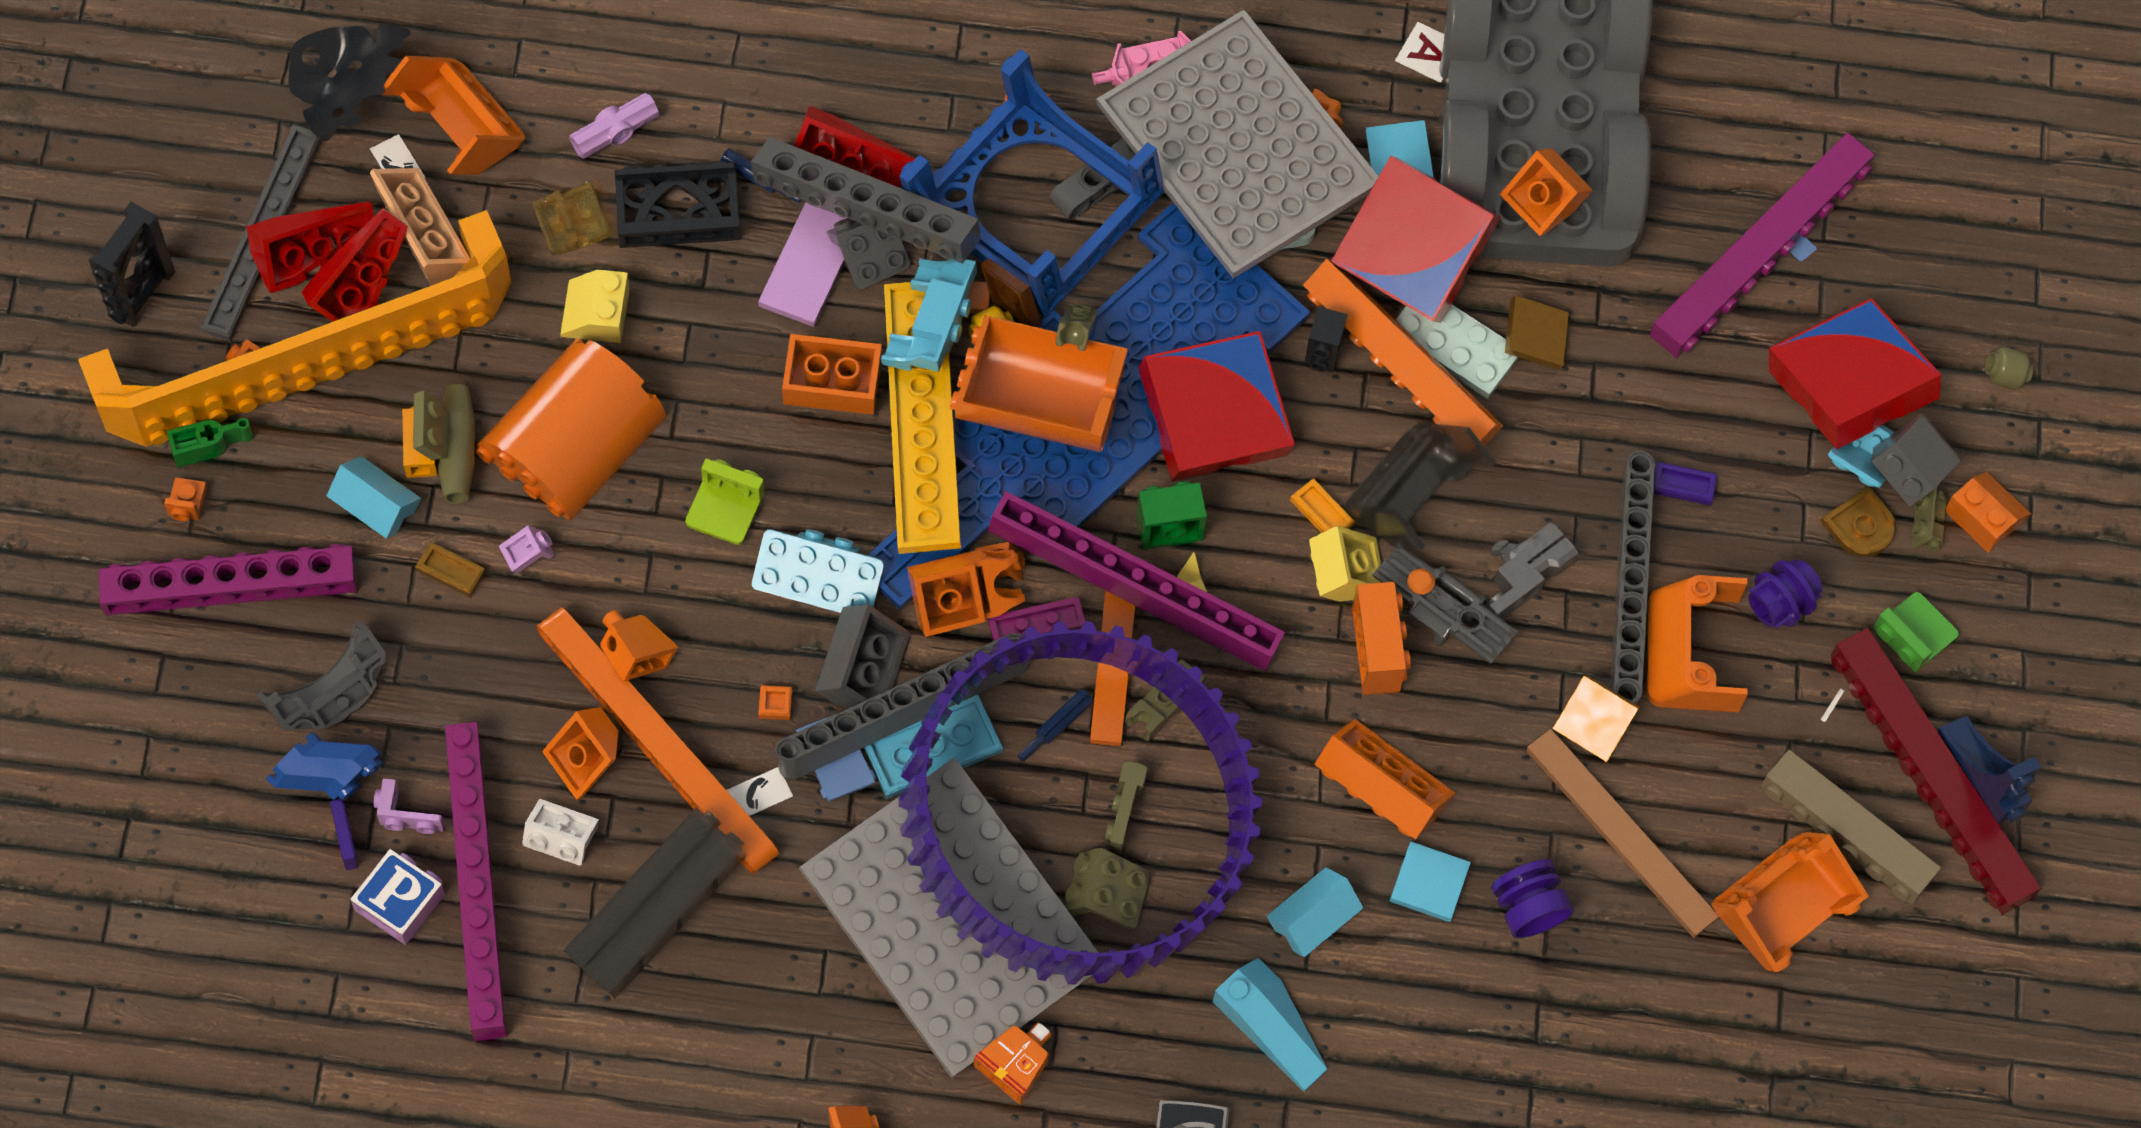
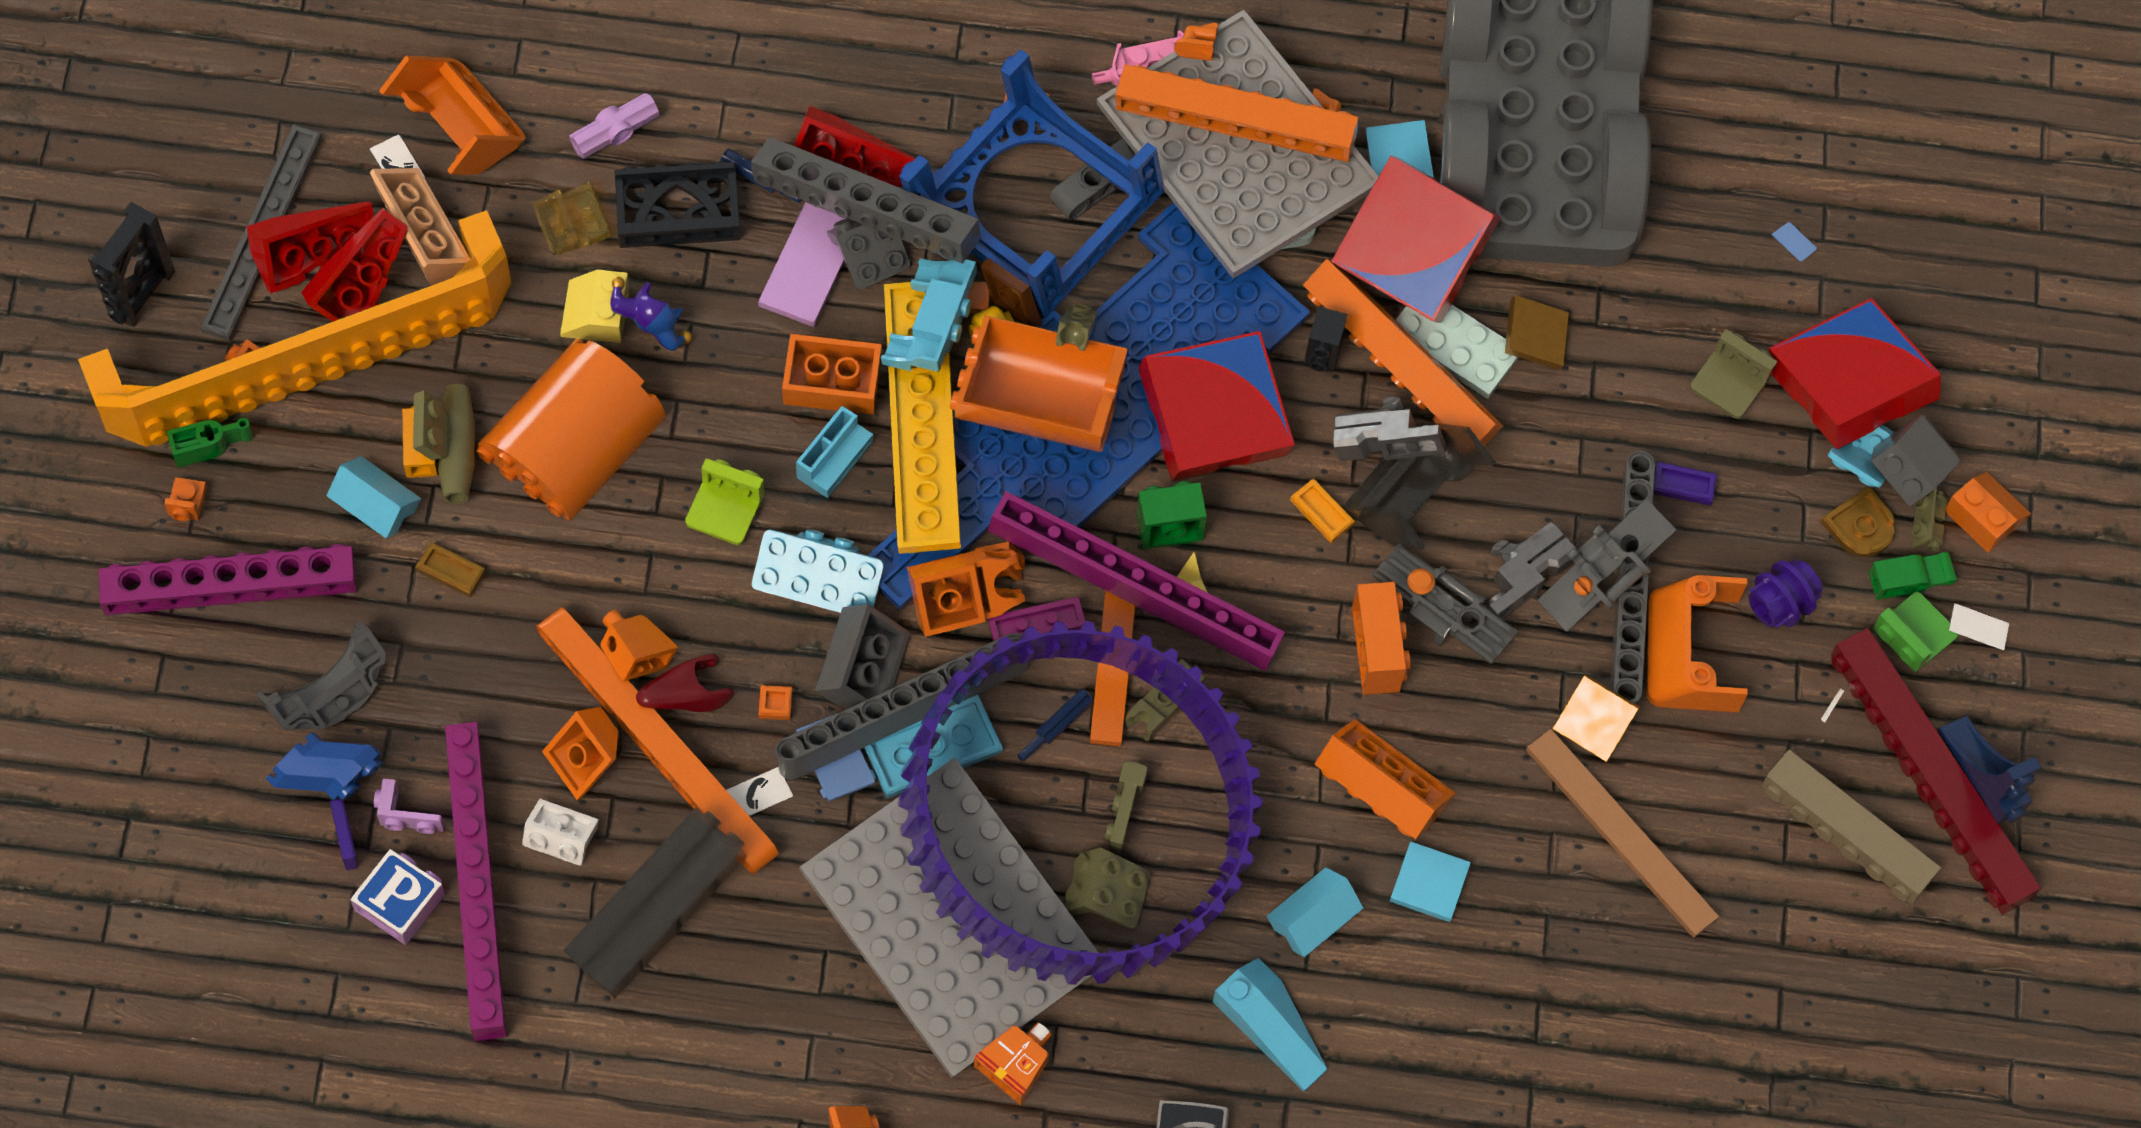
black piece [289,24,411,141] -> none
lavender bracket [499,526,555,573] -> none
light yellow slope [1309,526,1381,602] -> none
white sticker [1395,22,1444,83] -> none
dark purple wheel [1491,859,1575,939] -> none
orange slope [1500,148,1593,236] -> none
magenta brick [1649,132,1875,359] -> none
orange windscreen [1711,832,1869,972] -> none
olive head [1985,347,2033,390] -> none
none -> piece [610,277,693,351]
none -> dark red animal [636,653,734,712]
none -> medium azure piece [796,406,873,499]
none -> orange brick [1115,64,1358,162]
none -> orange piece [1174,23,1218,61]
none -> flat silver plate [1333,396,1446,461]
none -> dark grey piece [1537,498,1677,632]
none -> olive bracket [1690,329,1777,419]
none -> green piece [1868,552,1957,601]
none -> white sticker [1949,603,2009,650]

